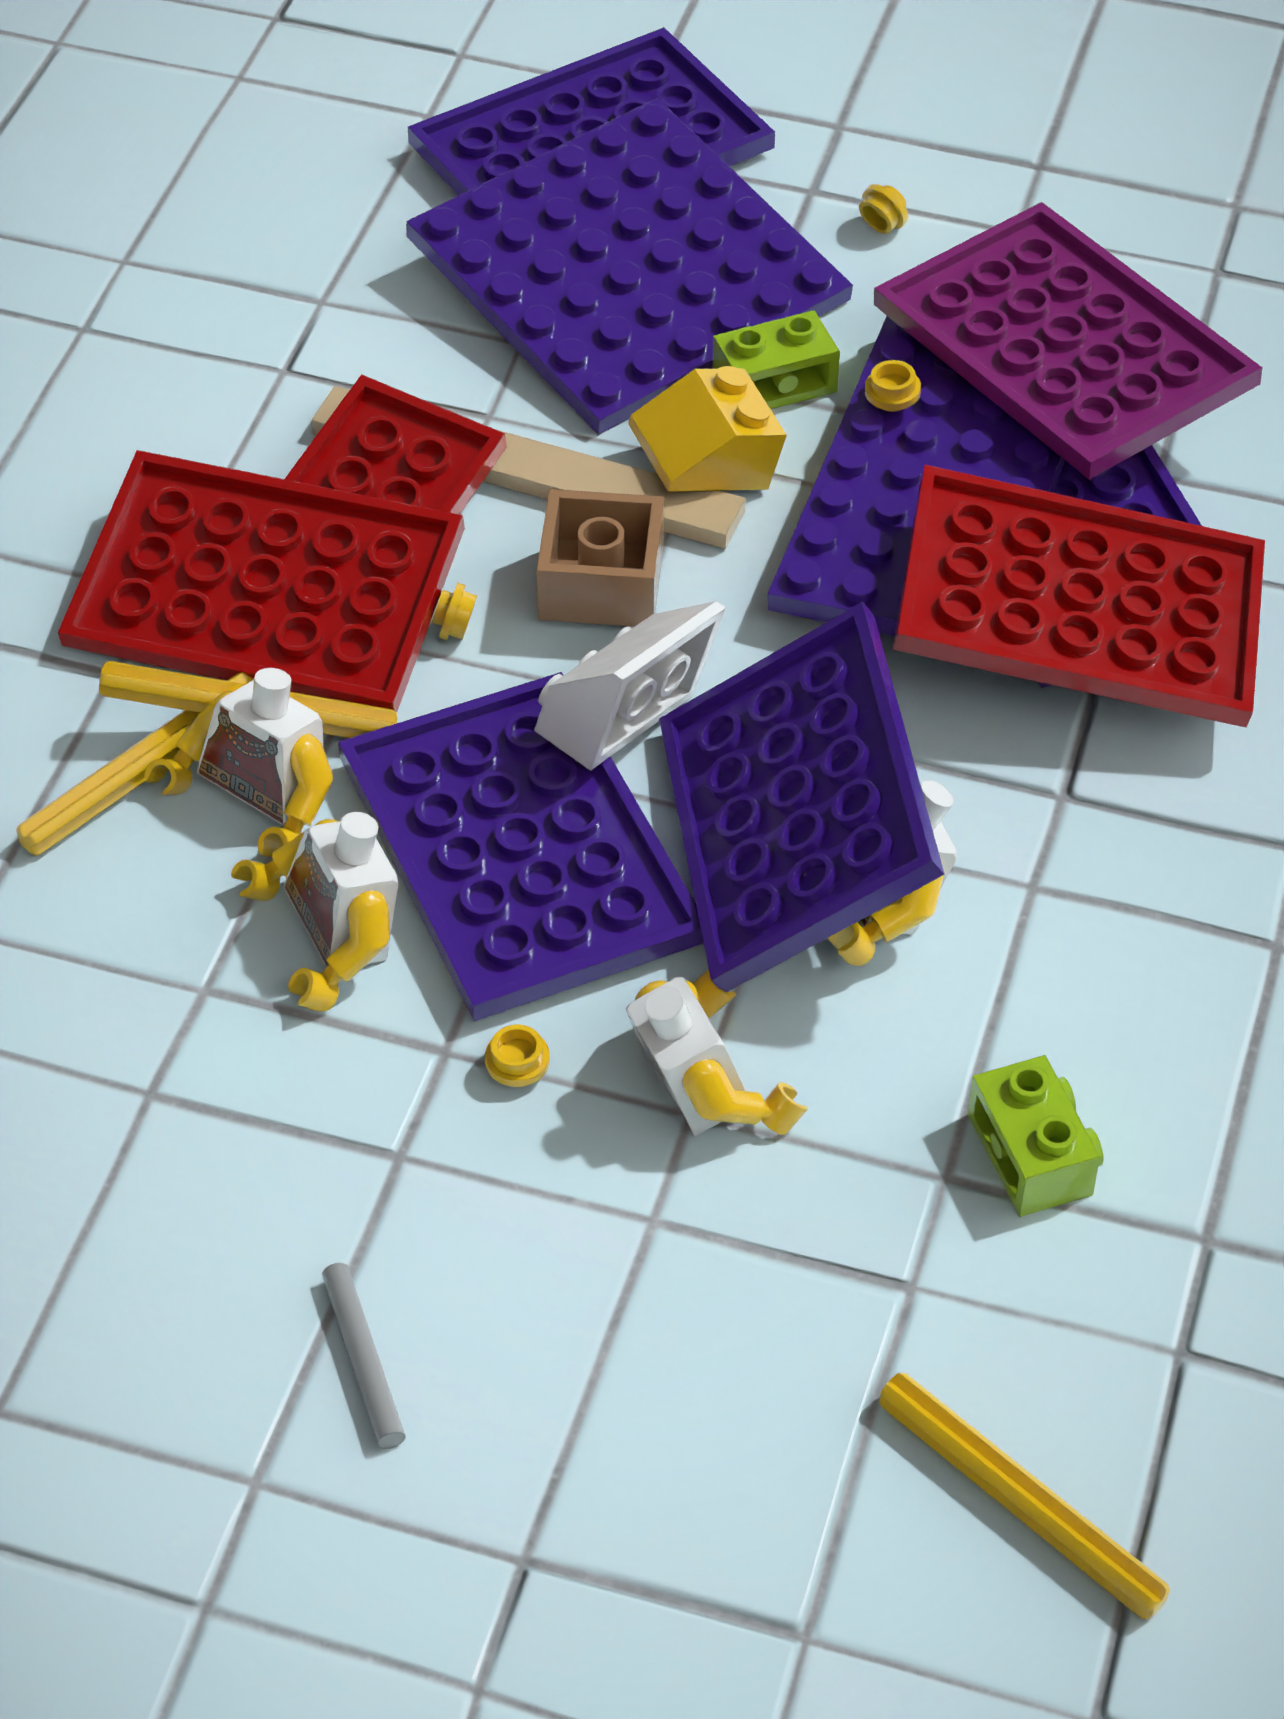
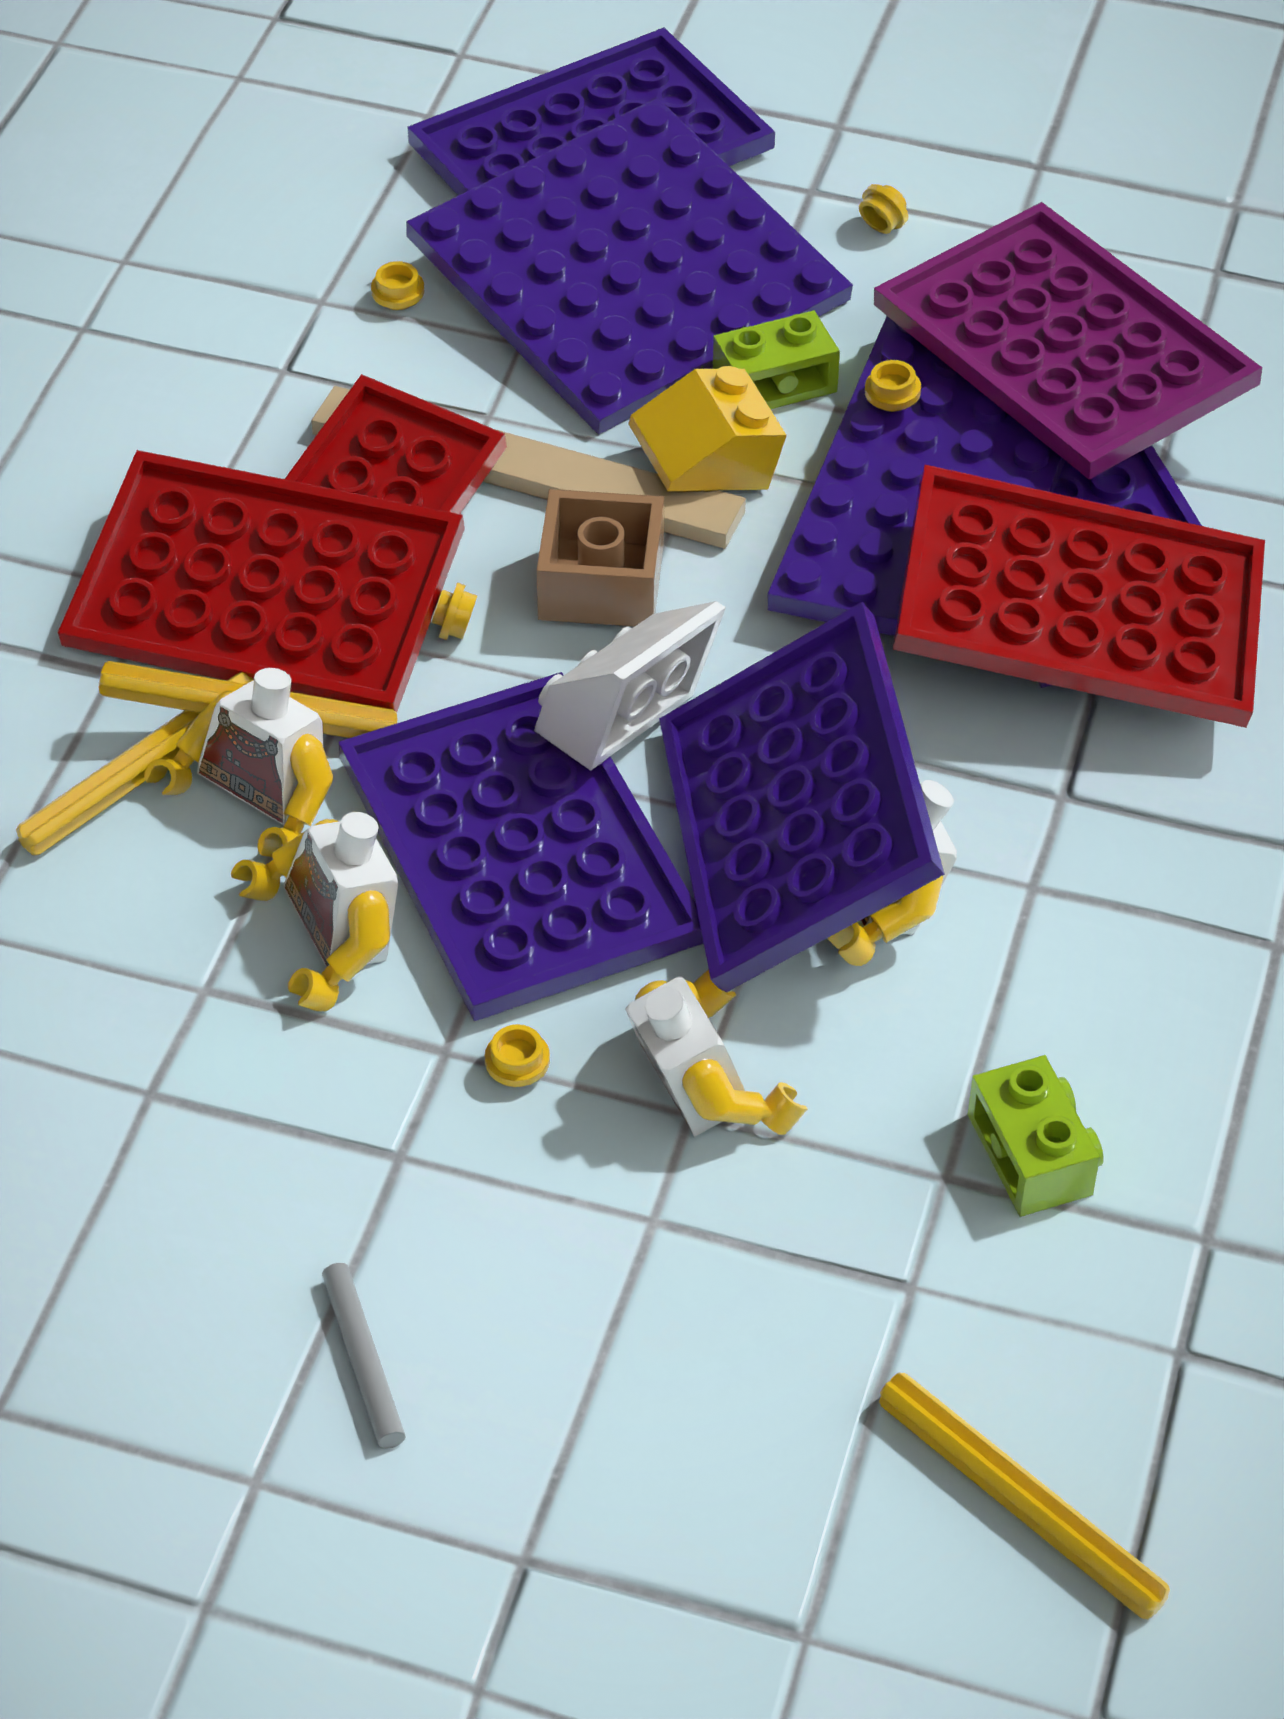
none -> yellow plate [371,261,425,310]

